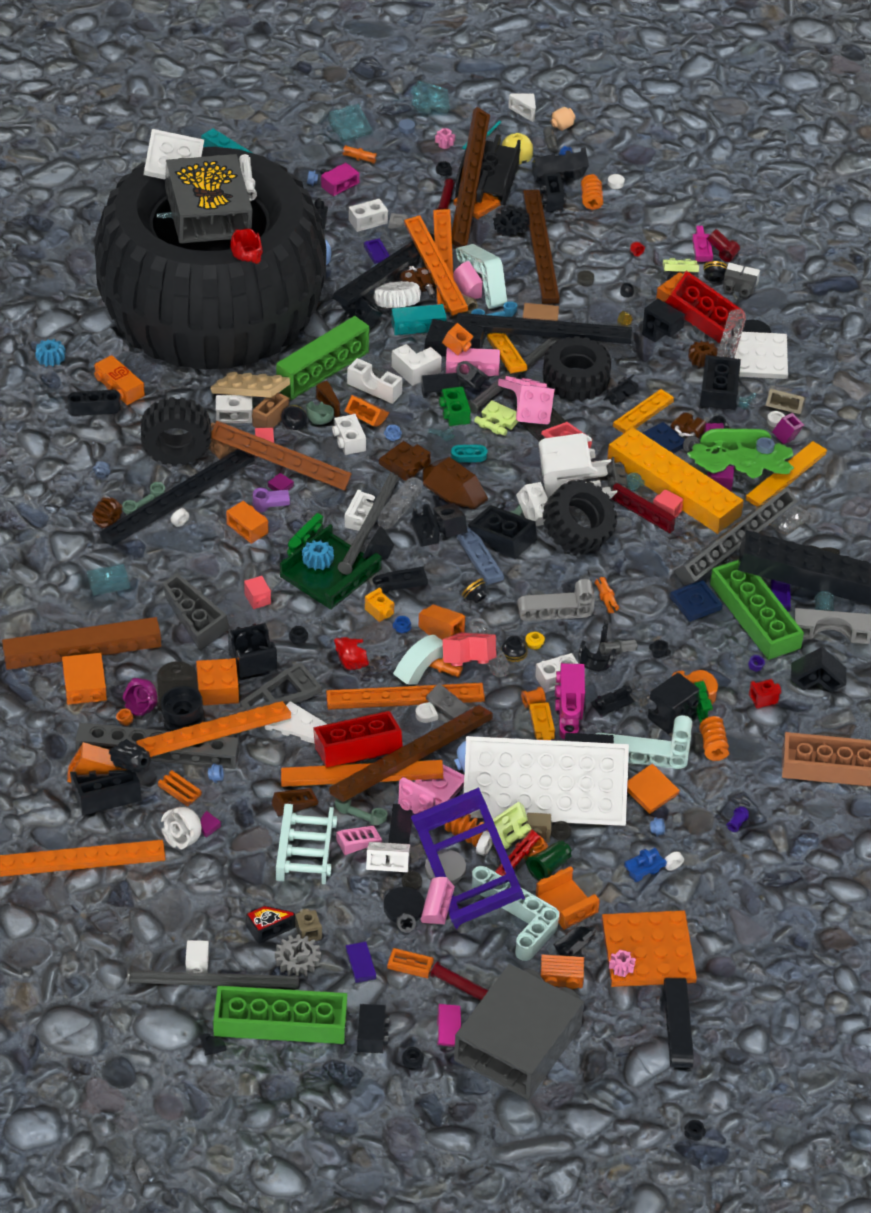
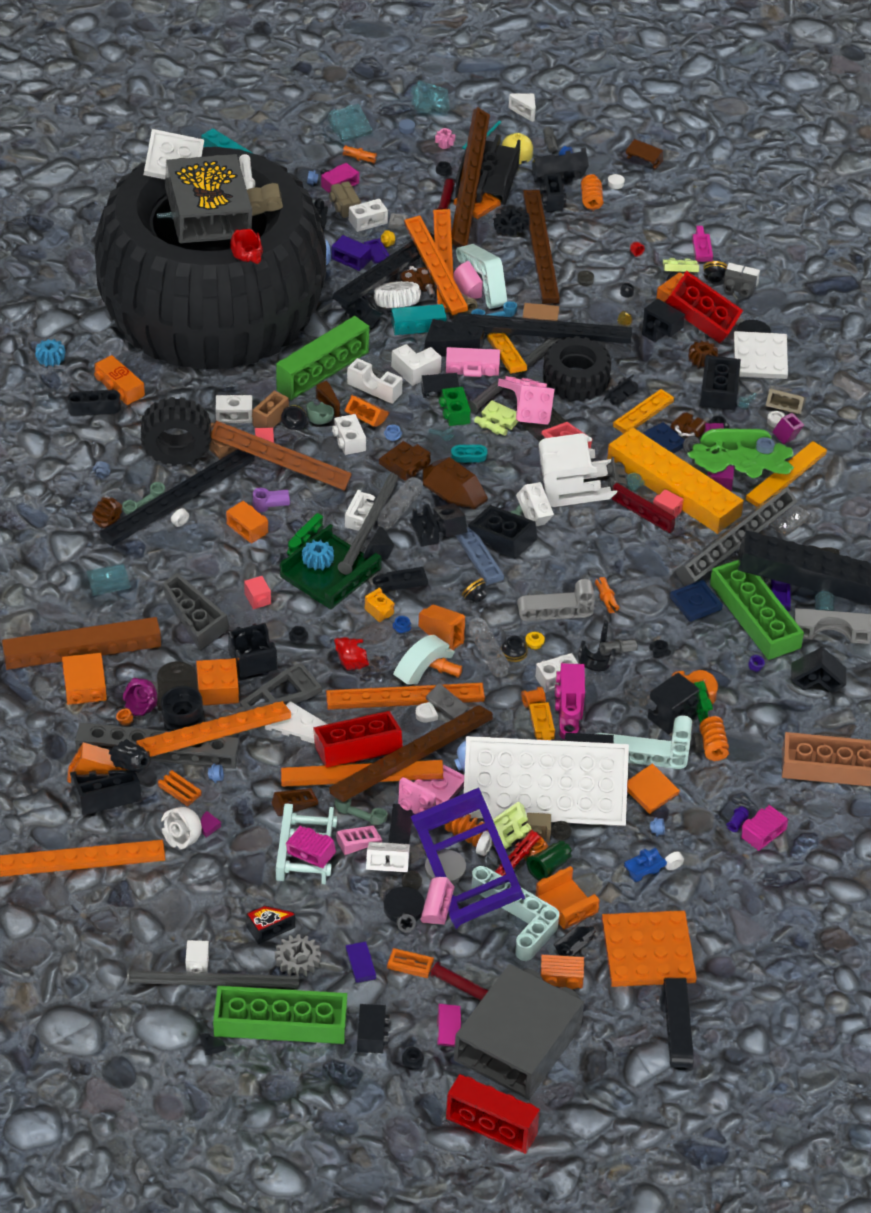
tan plate [211,372,290,397] -> none
magenta tile [268,473,294,491] -> none
dark tan brick [295,909,322,941] -> none
orange brick [442,323,474,356] -> none
coral brick [443,632,496,666] -> none
black piece [455,361,490,392] -> none
black tyre [542,480,617,554] -> none
light nougat head [550,107,576,131] -> none
black hinge [591,685,635,716] -> none
bright pink gear [609,950,636,977] -> none
black plate [684,1120,706,1141] -> none
dark red piece [706,228,740,262] -> none
clear beam [717,309,746,358] -> none
red brick [749,679,781,708] -> none
none -> dark tan brick [247,183,283,216]
none -> dark pink brick [286,825,336,868]
none -> dark tan brick [329,181,361,218]
none -> dark purple brick [331,235,371,271]
none -> yellow plate [381,230,395,247]
none -> red brick [446,1074,540,1154]
none -> reddish brown hinge [626,139,663,169]
none -> dark pink brick [741,805,788,851]

